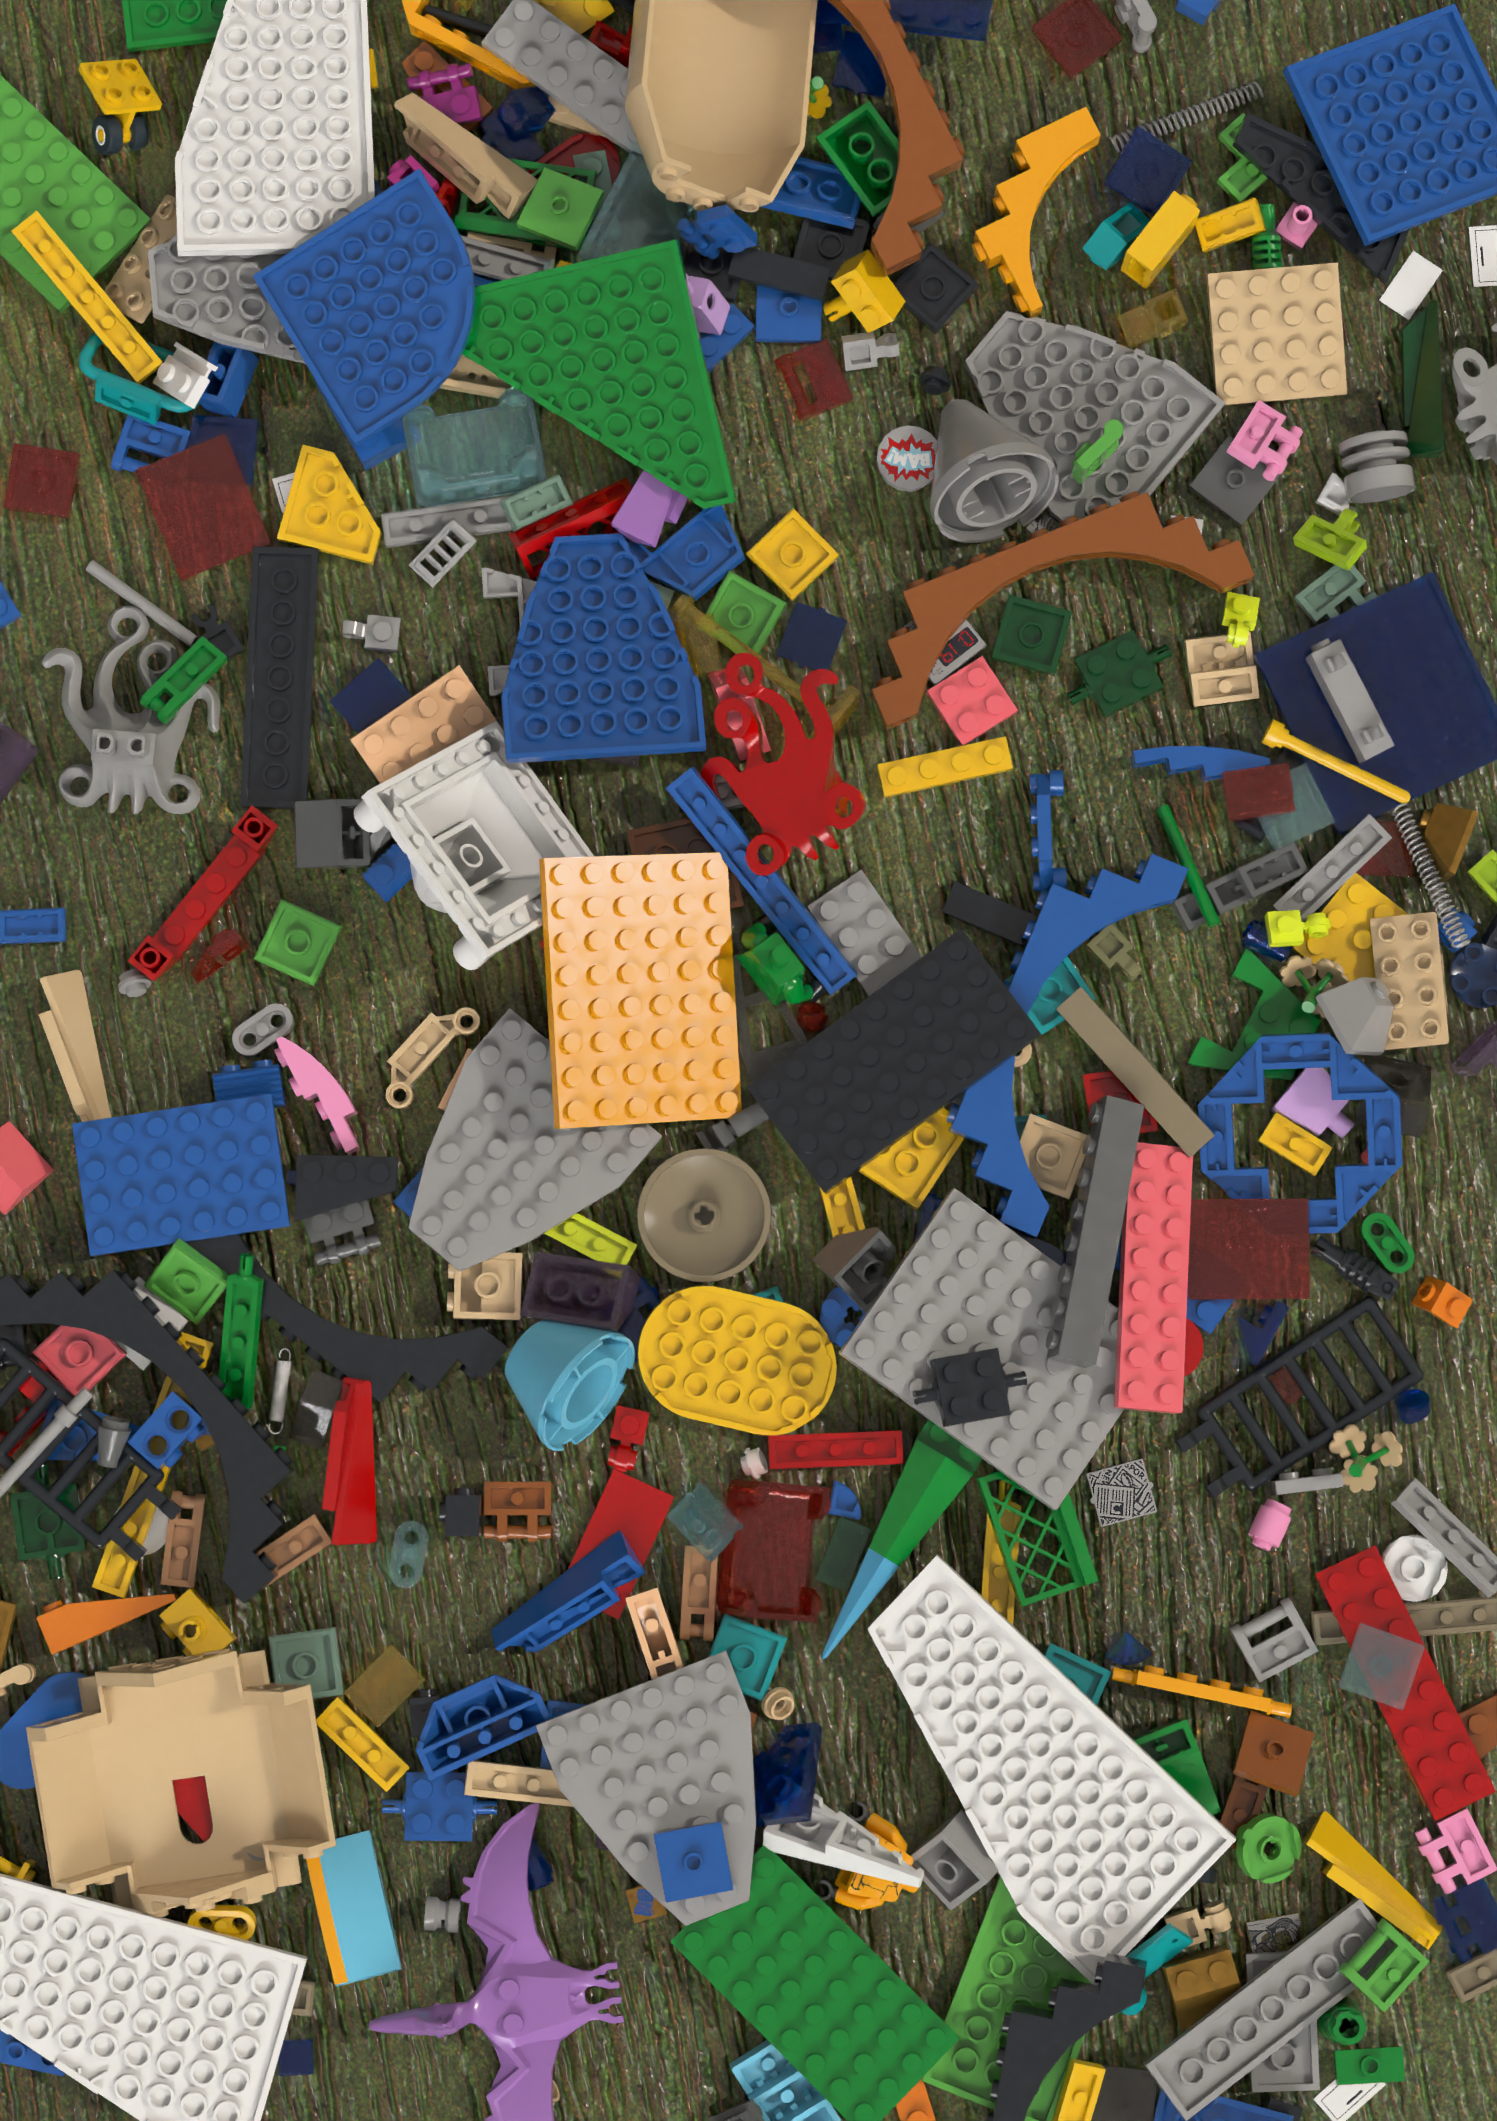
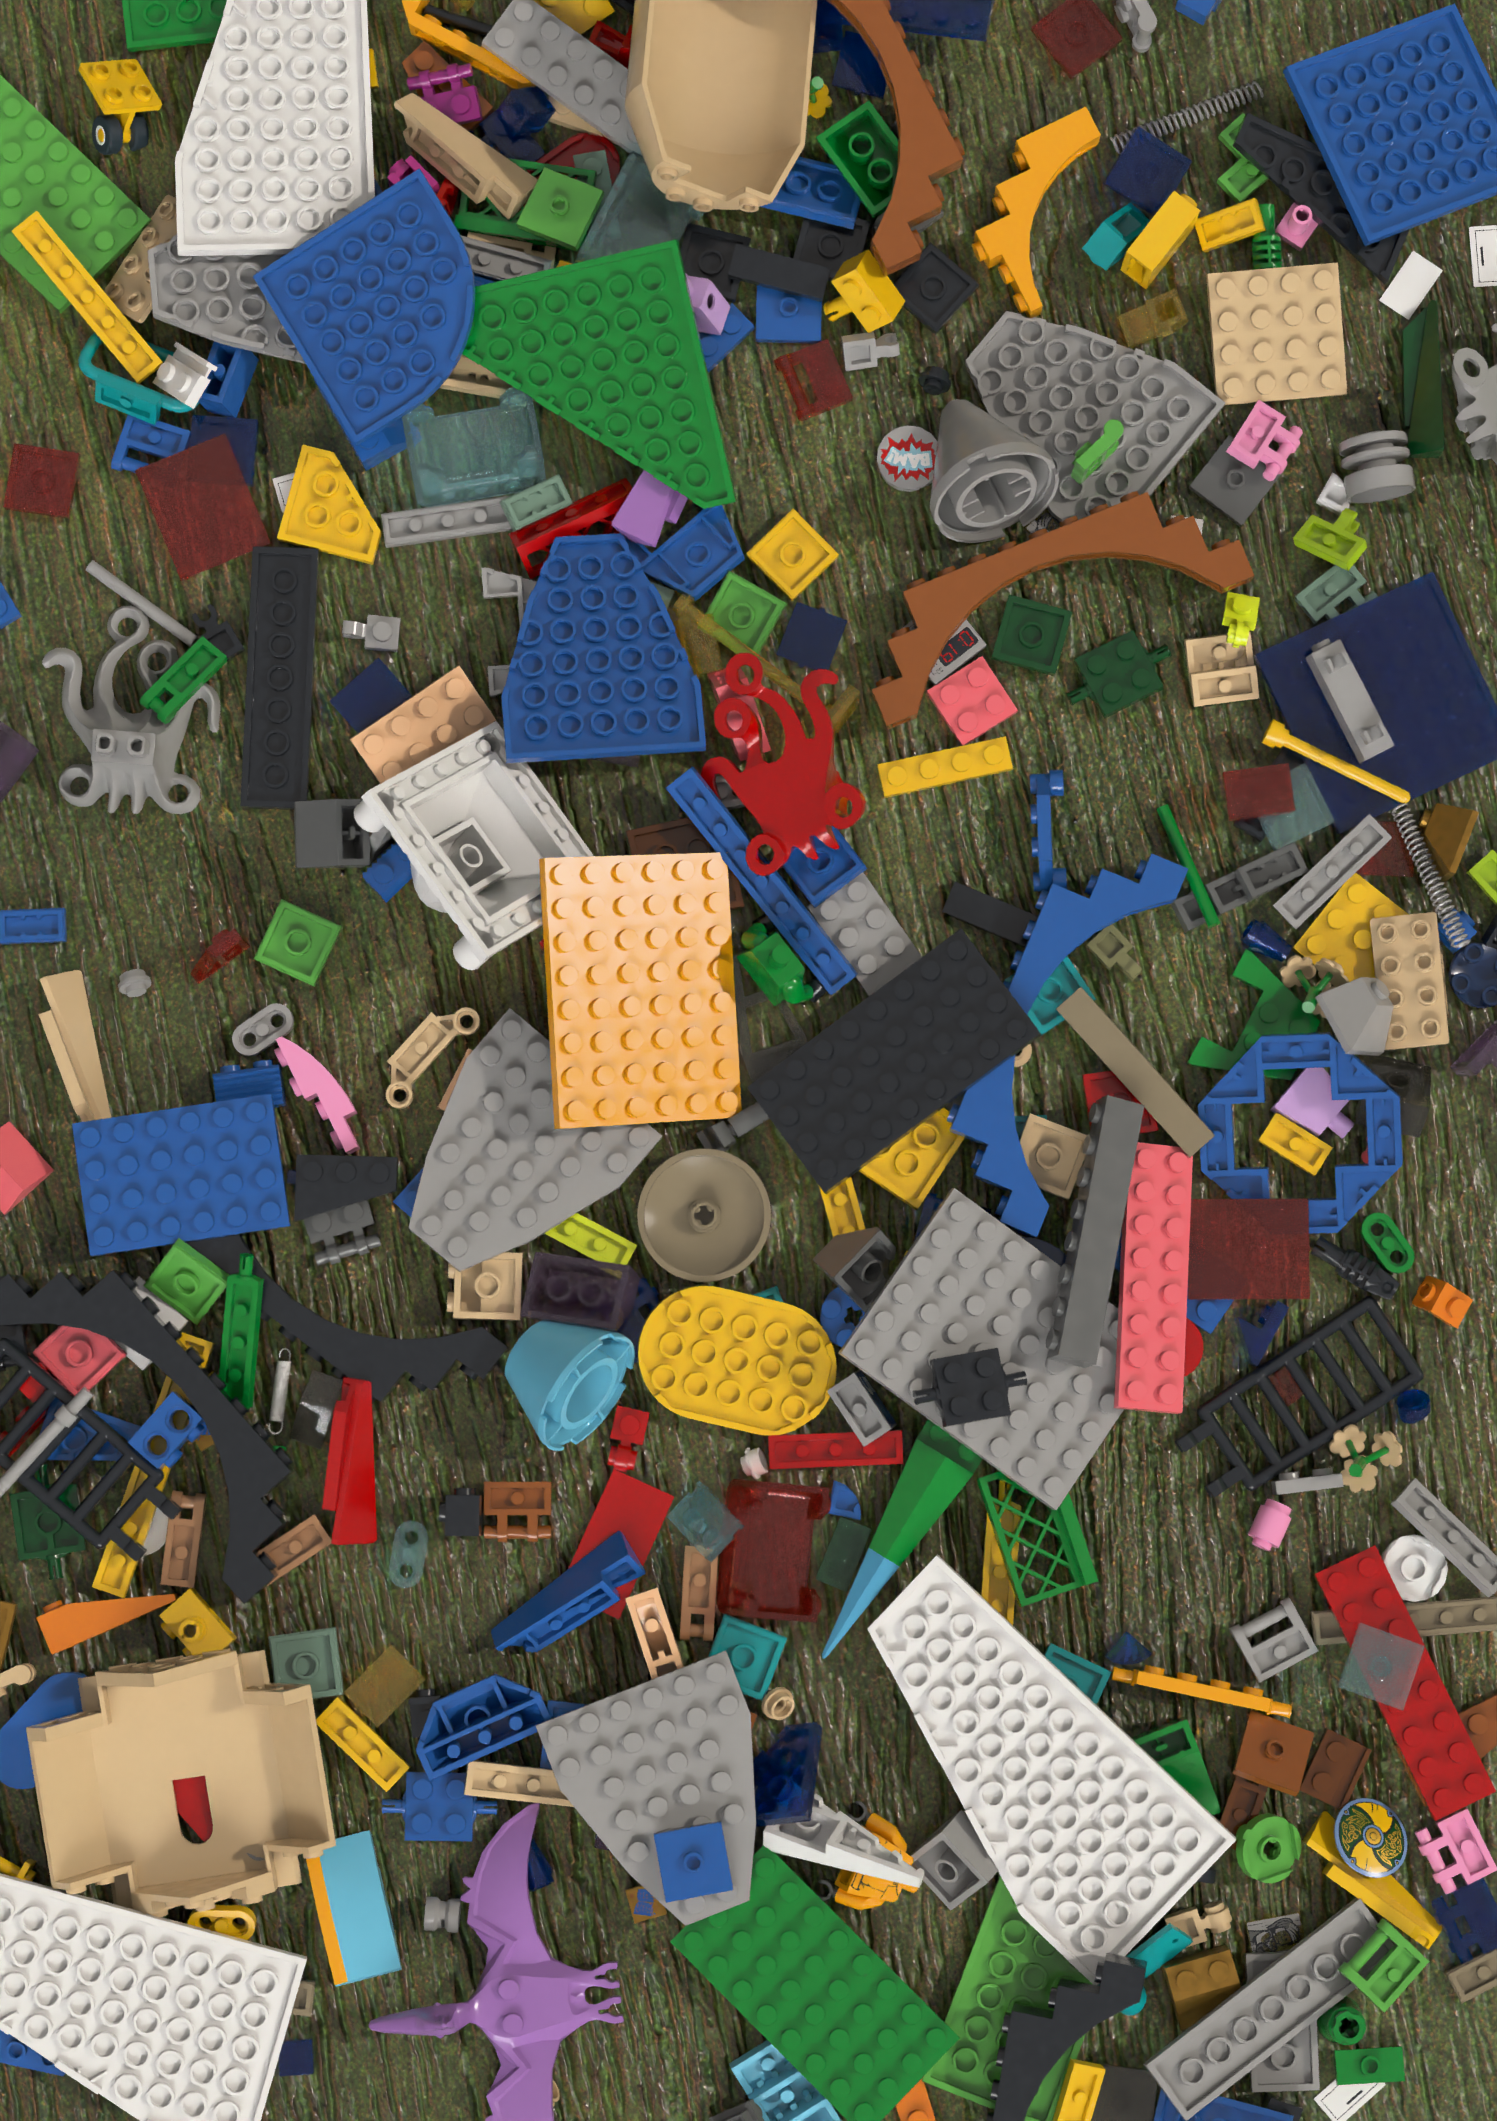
dark grey cone [97,1416,131,1468] -> none
red slope [128,805,278,982] -> none
light grey slope [409,517,477,588] -> none
blue plate [677,204,757,259] -> none
clear red plate [795,1002,828,1031] -> none
light grey piece [1086,1458,1157,1527] -> none
blue slope [1130,746,1271,782] -> none
neon yellow plate [1264,910,1331,947] -> none
none -> blue plate [782,826,867,908]
none -> light grey panel [827,1369,897,1447]
none -> reddish brown plate [1300,1728,1372,1810]
none -> shield [1334,1798,1407,1878]

